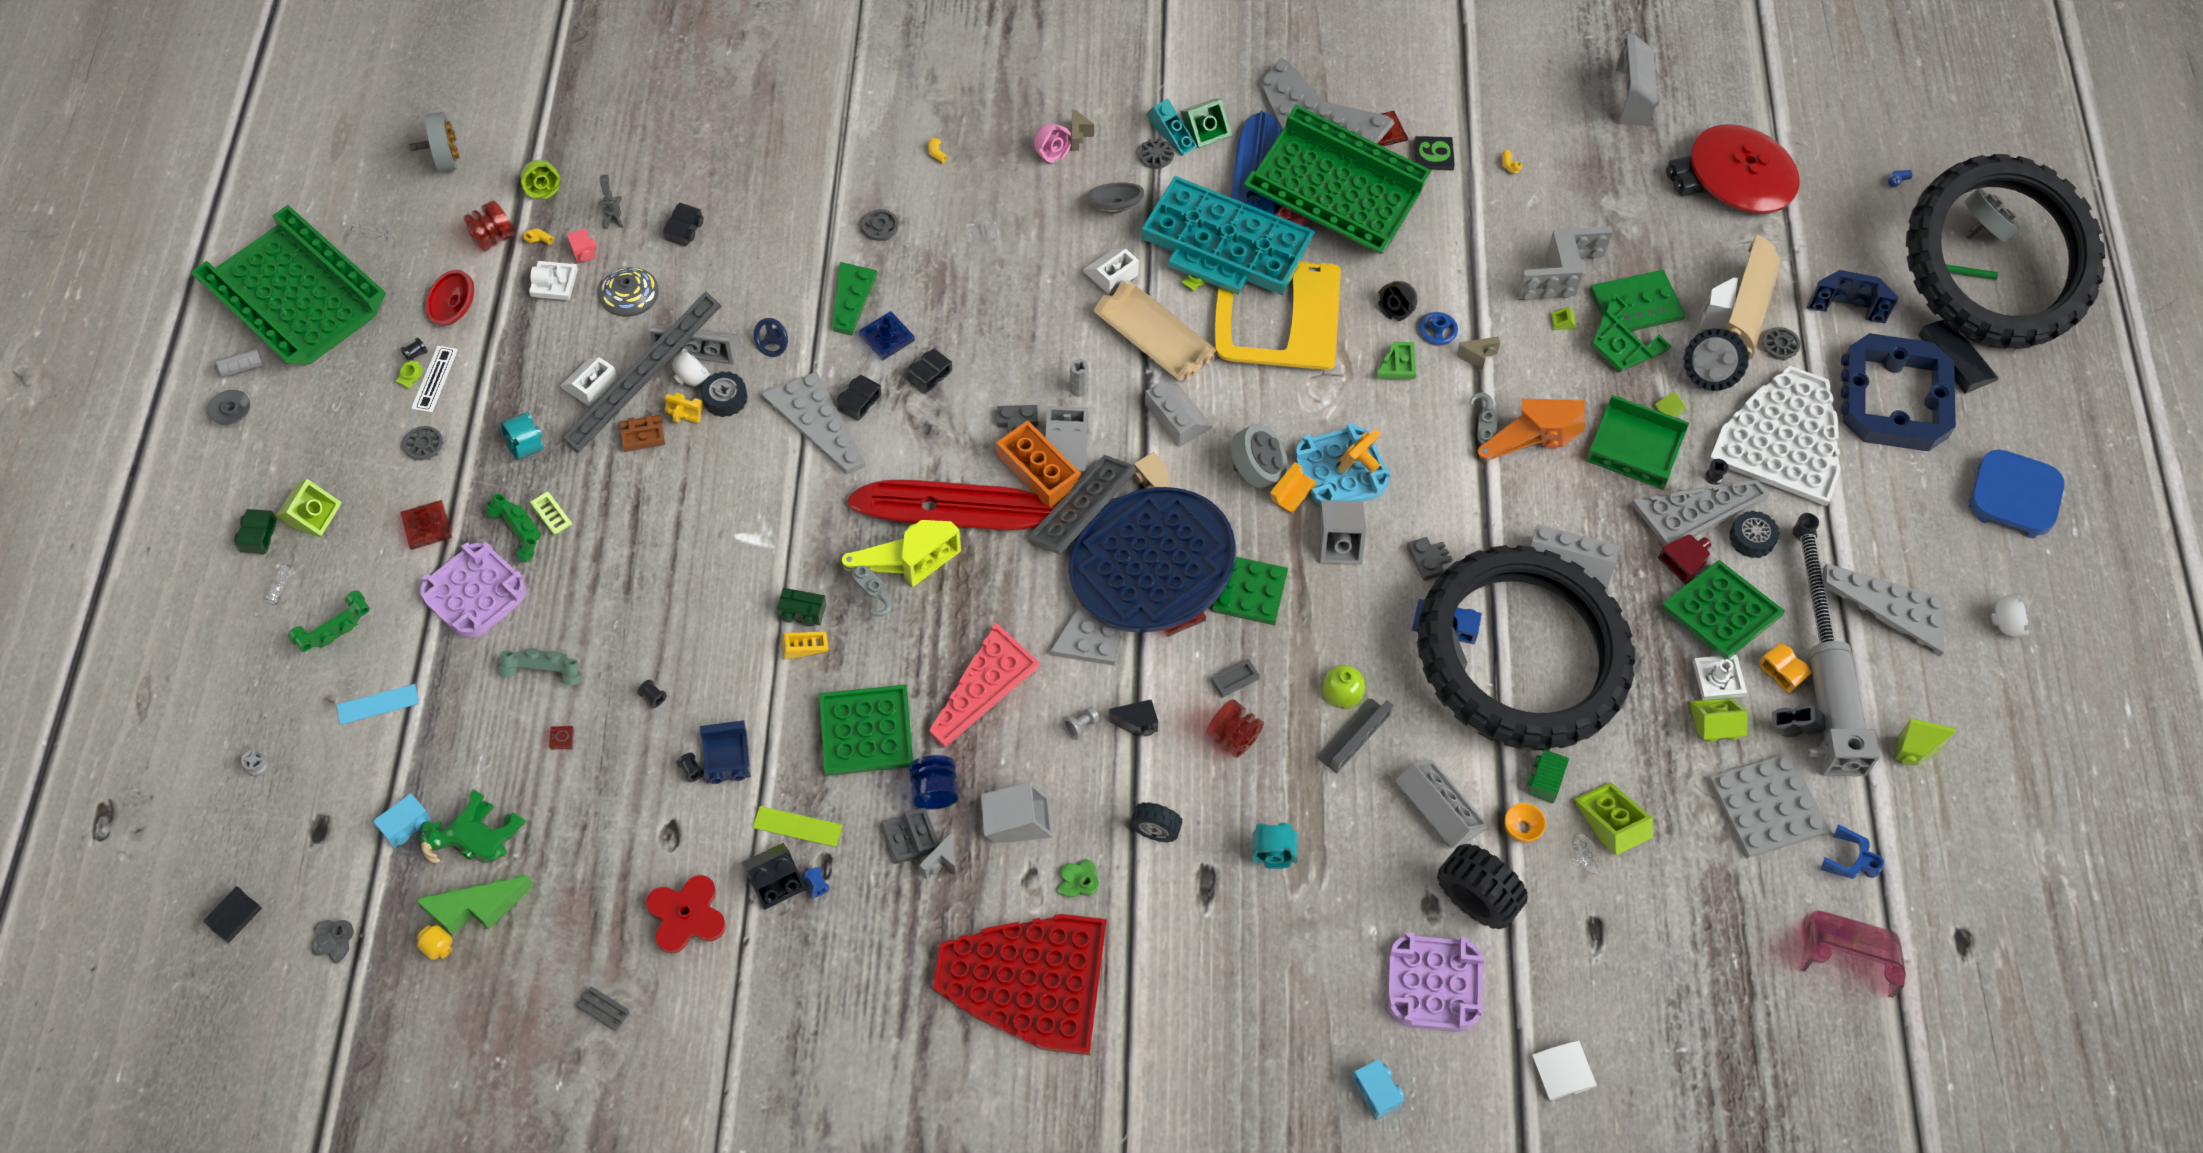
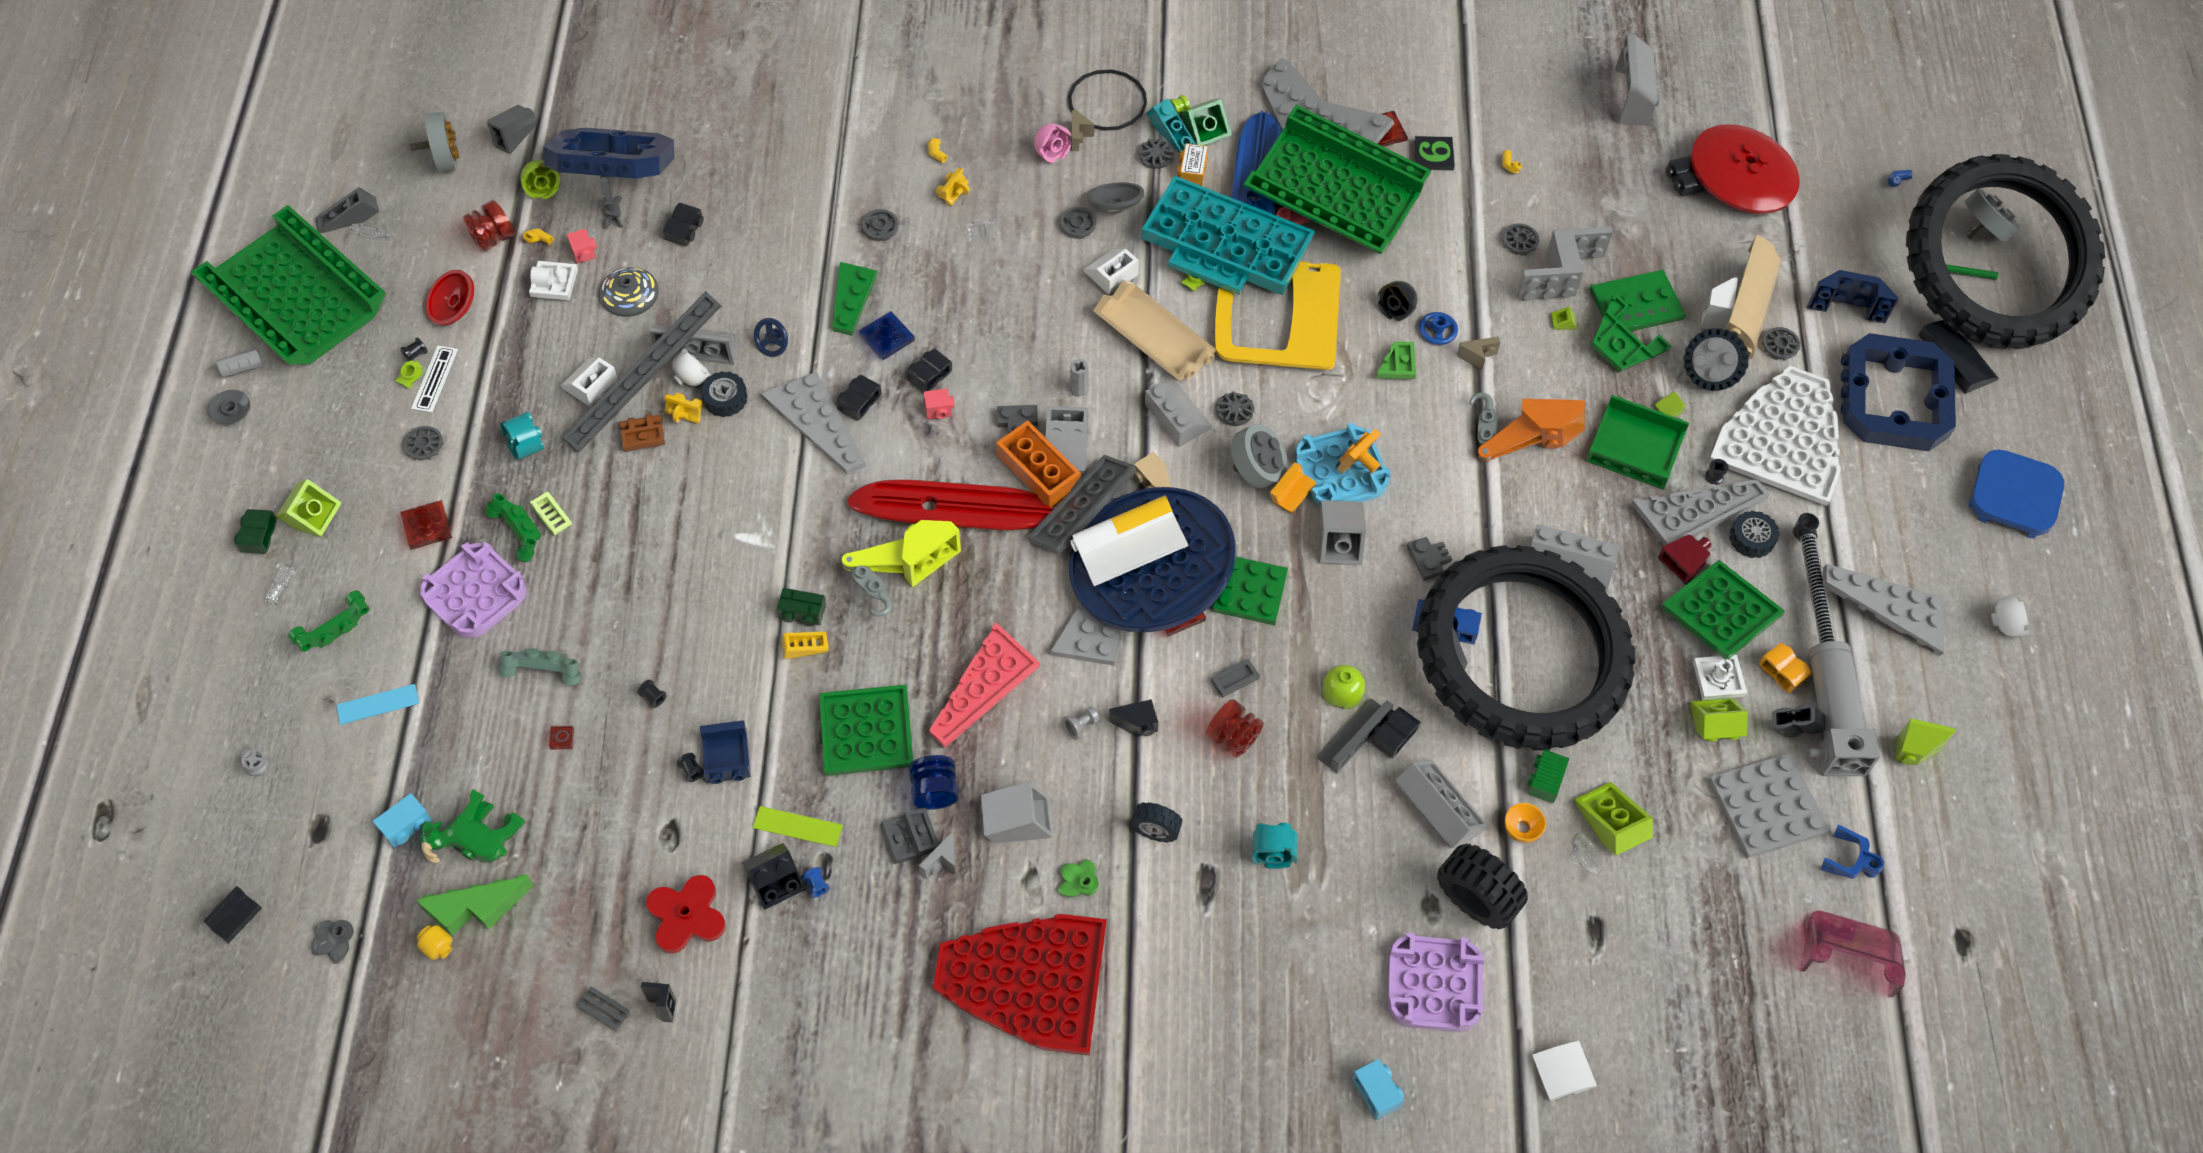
none -> dark grey slope [316,187,379,233]
none -> dark grey slope [487,105,537,154]
none -> dark blue panel [544,127,674,179]
none -> black panel [641,982,677,1022]
none -> coral brick [924,388,955,420]
none -> yellow hips [936,168,970,206]
none -> dark grey wheel [1060,207,1096,239]
none -> black piece [1068,69,1147,130]
none -> white door [1070,495,1188,586]
none -> lime wheel [1170,95,1190,116]
none -> brick [1177,144,1208,186]
none -> dark grey wheel [1216,391,1254,426]
none -> black brick [1372,706,1421,758]
none -> dark grey wheel [1502,223,1539,255]

